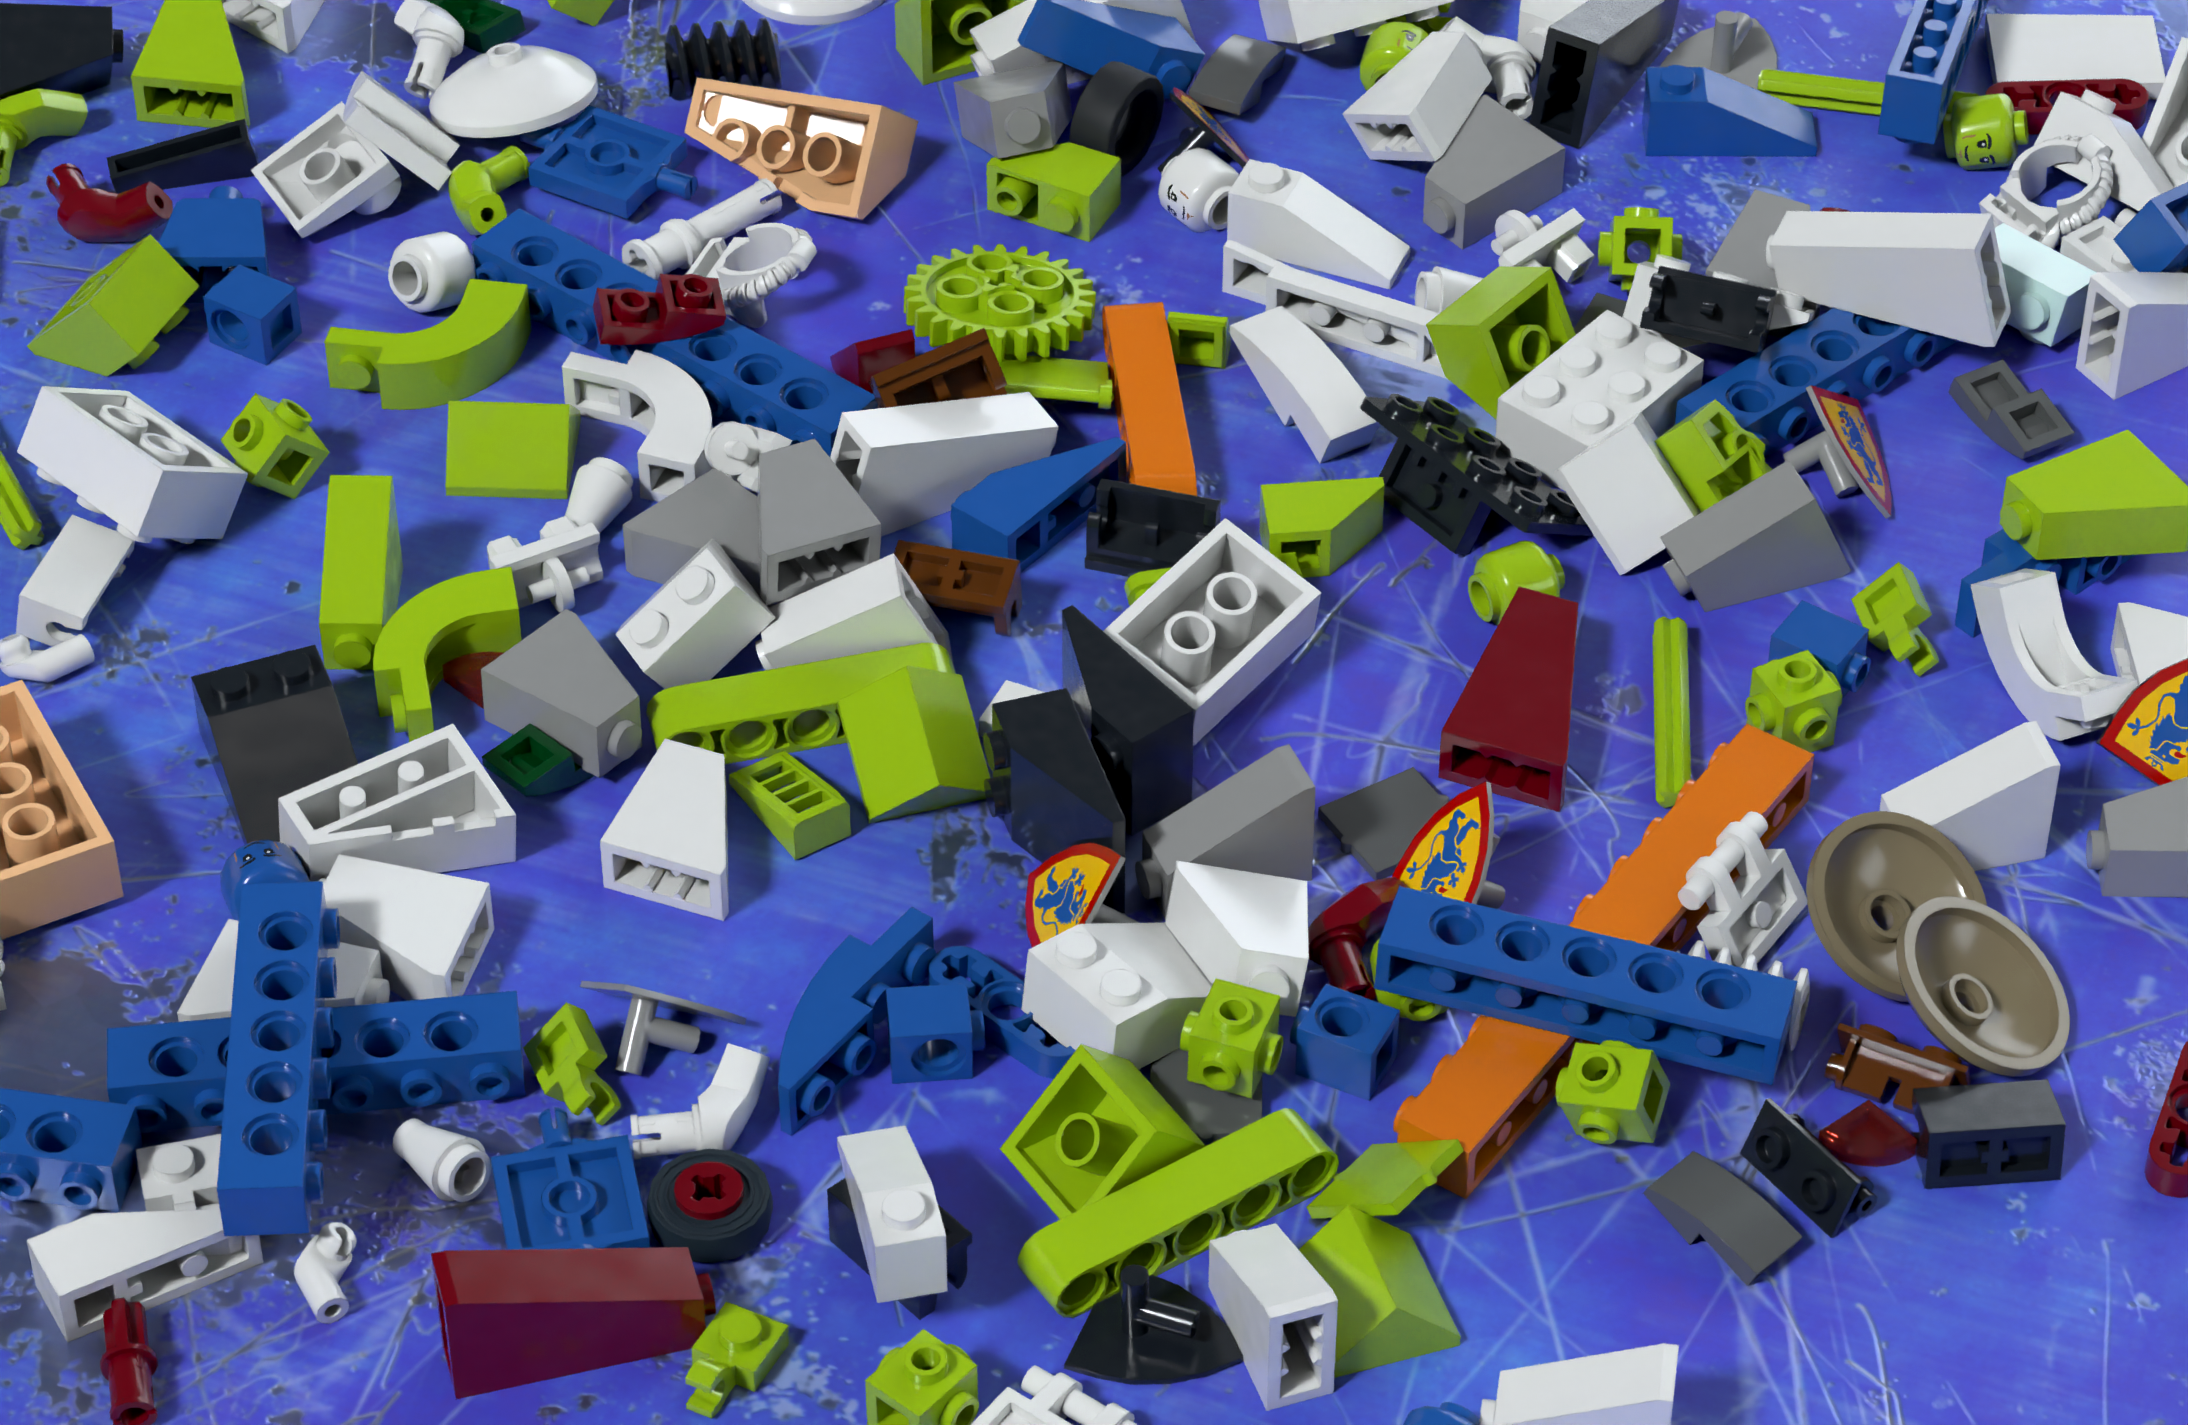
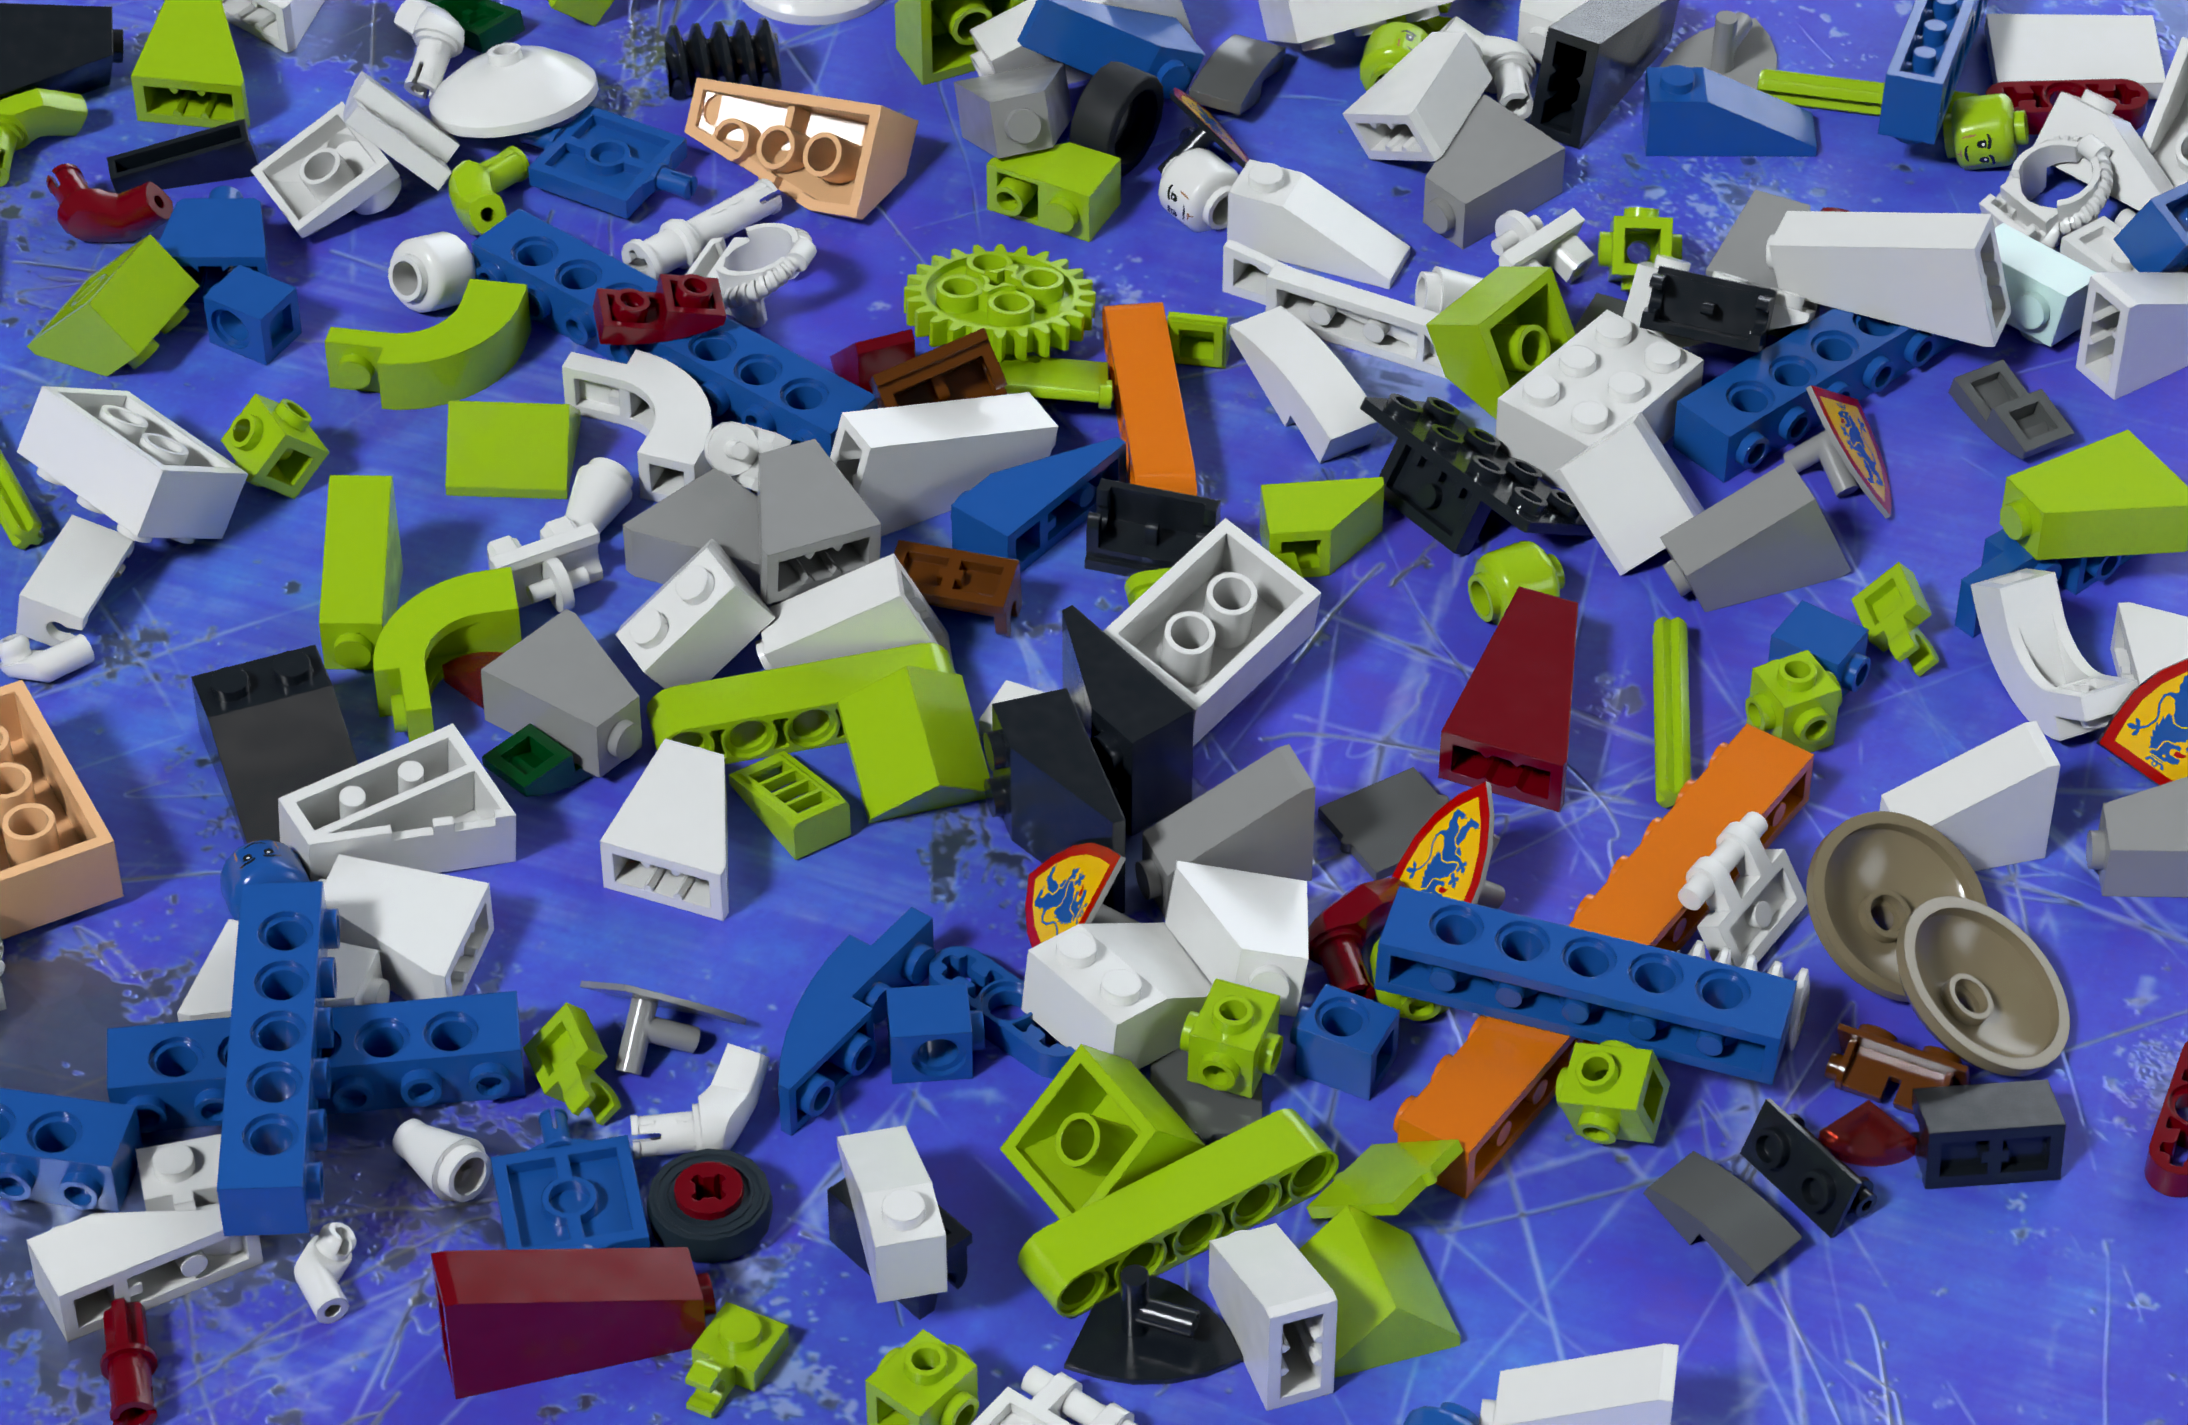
lime slope [1655,399,1772,512] -> none

